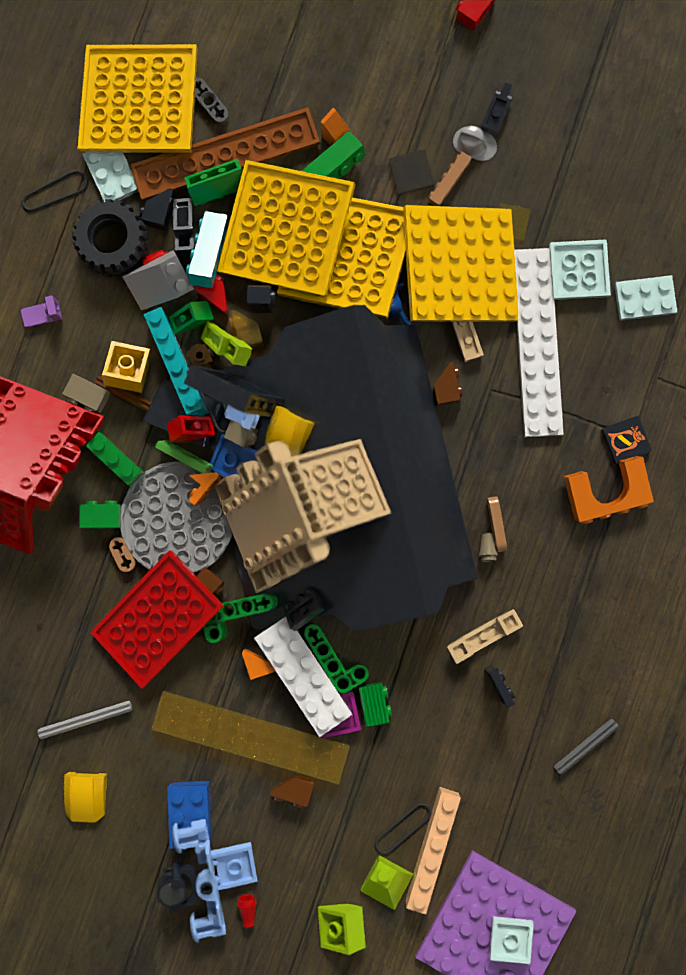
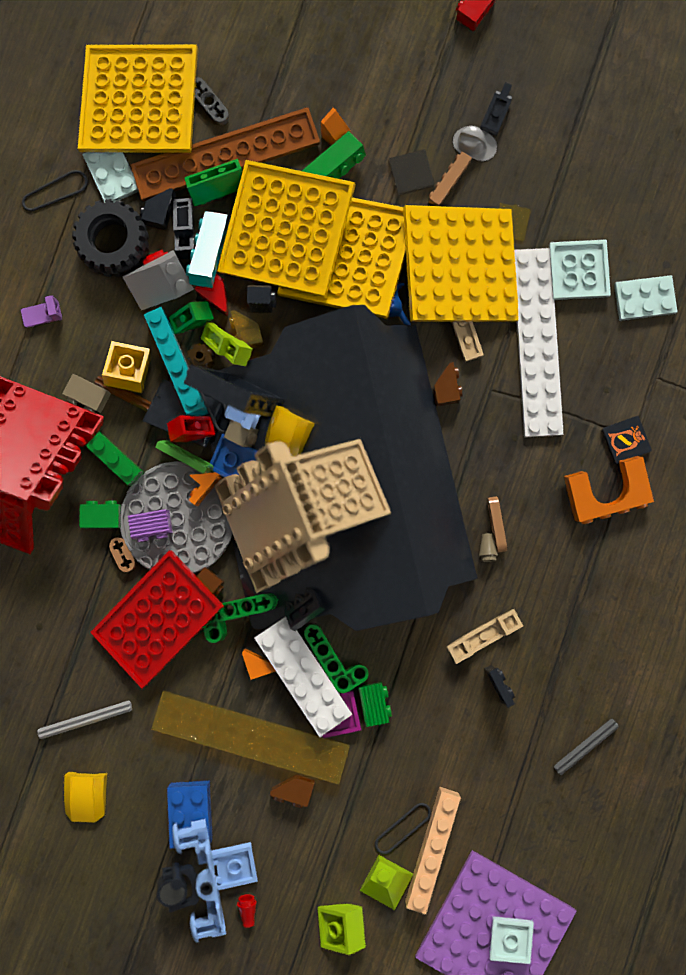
none -> medium lavender brick [128,509,173,542]

